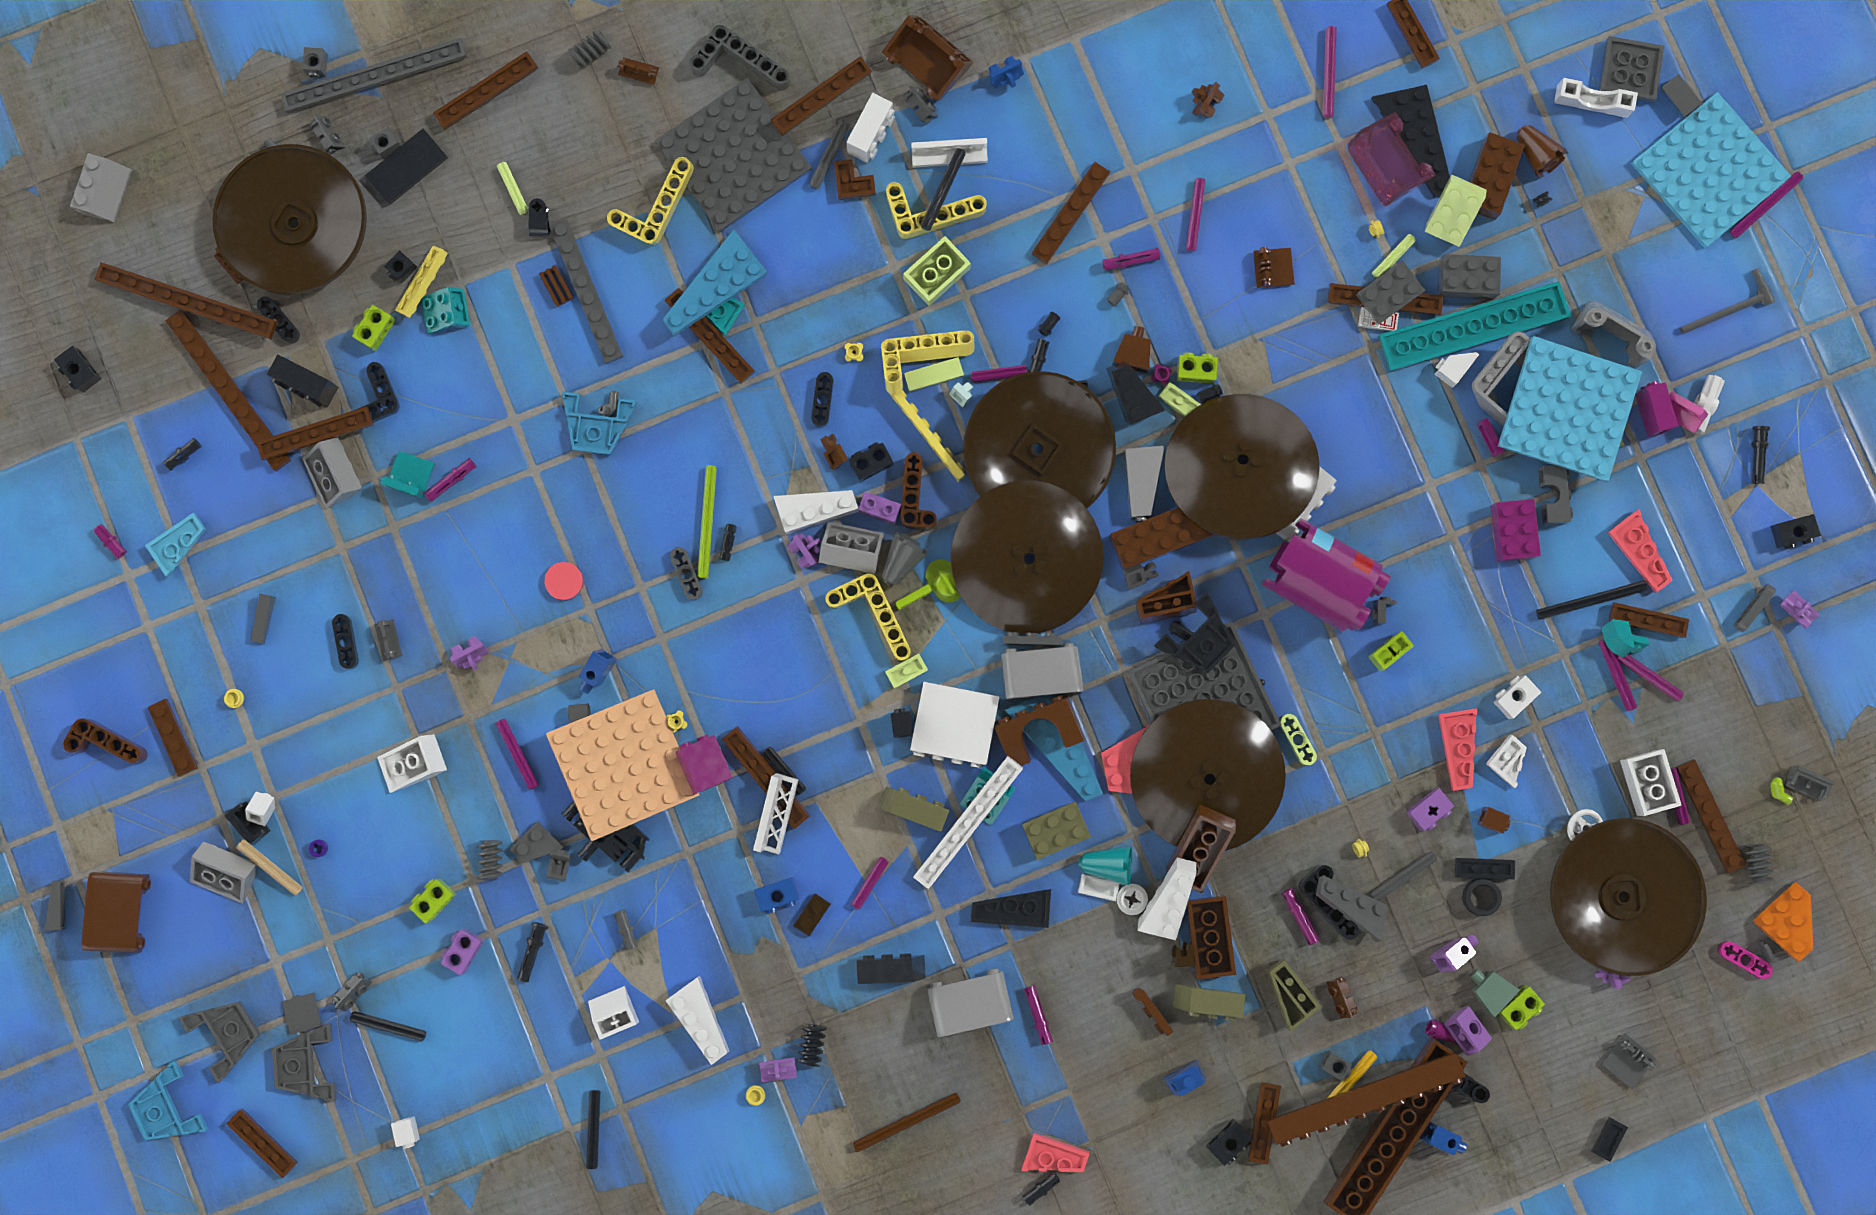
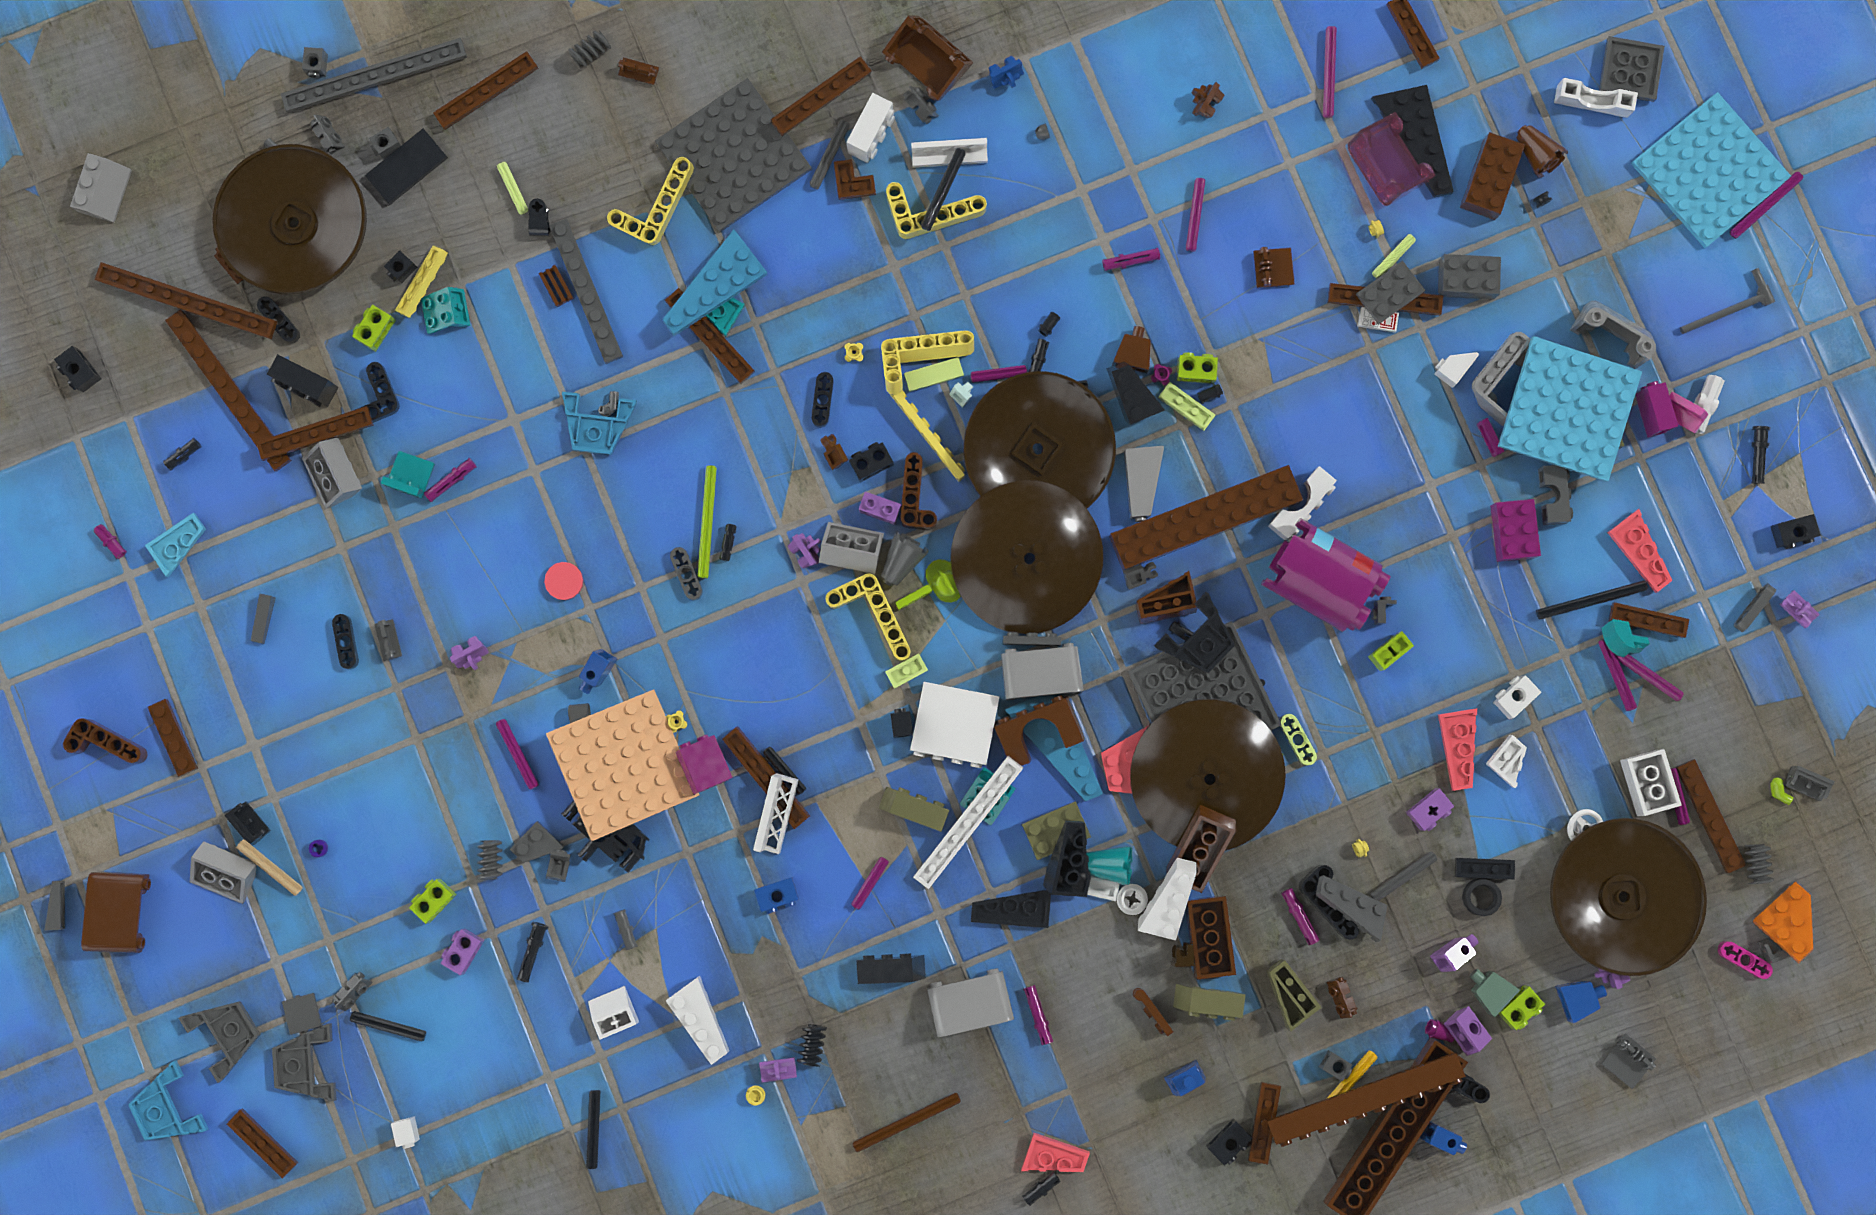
light yellow plate [224,689,244,708] -> none
white brick [245,792,275,826] -> none
white slope [377,734,447,793] -> none
dark grey beam [689,25,790,90] -> none
white wedge [773,490,859,535] -> none
dark brown plate [793,893,831,937] -> none
yellowish green brick [903,236,971,306] -> none
reddish brown plate [1031,162,1110,265] -> none
dark grey pin [1106,282,1130,307] -> none
dark brown dish [1165,394,1320,540] -> none
teal plate [1378,281,1571,372] -> none
yellowish green brick [1425,175,1487,247] -> none
reddish brown brick [1477,807,1511,834] -> none
black plate [1591,1117,1628,1162] -> none
dark grey hinge [1661,74,1702,118] -> none
none -> dark grey hinge [1035,123,1050,140]
none -> black wedge [1043,820,1091,897]
none -> blue torso [1555,981,1607,1023]

